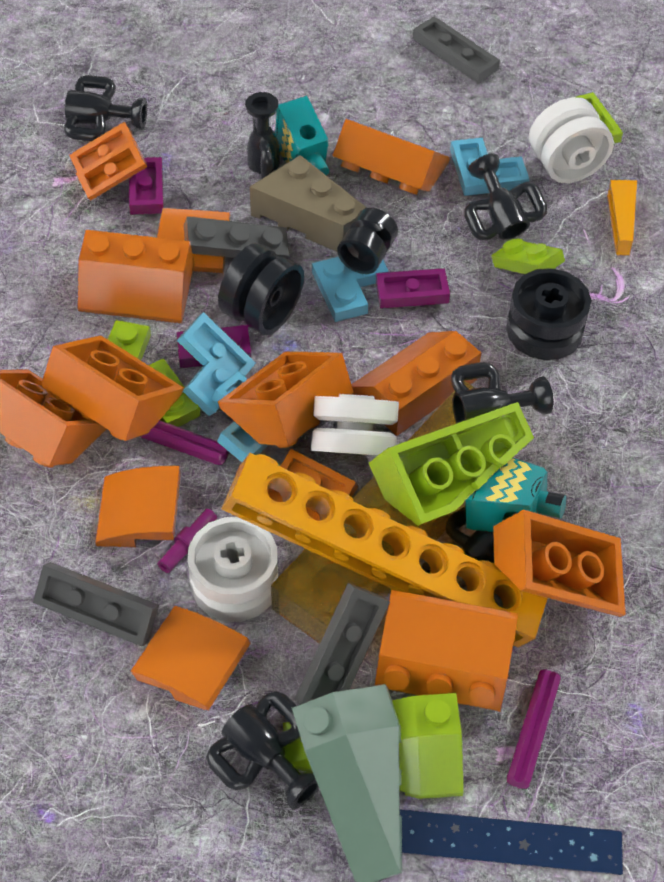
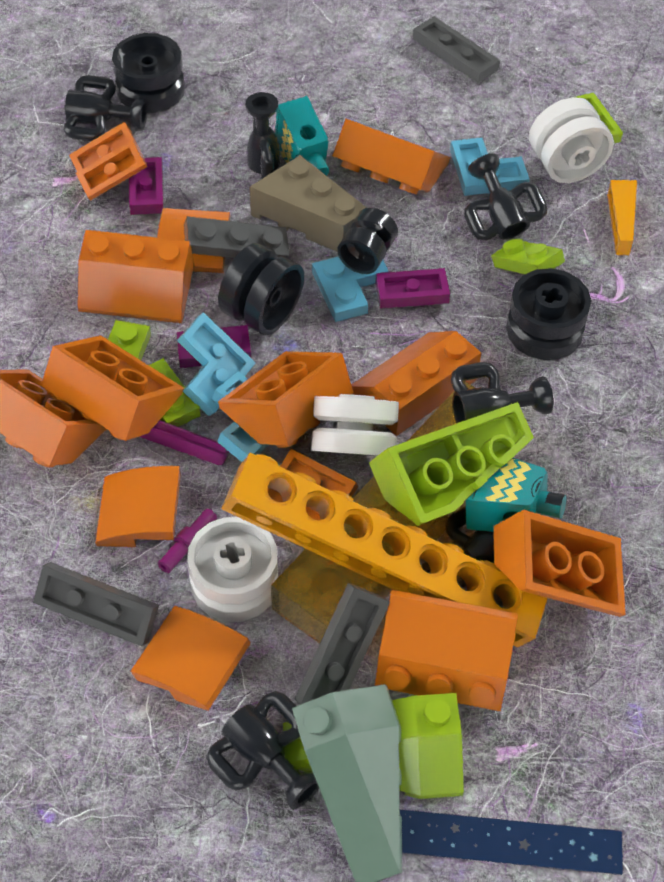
magenta axle [506,669,561,789] -> none
none -> black wheel [112,33,185,113]

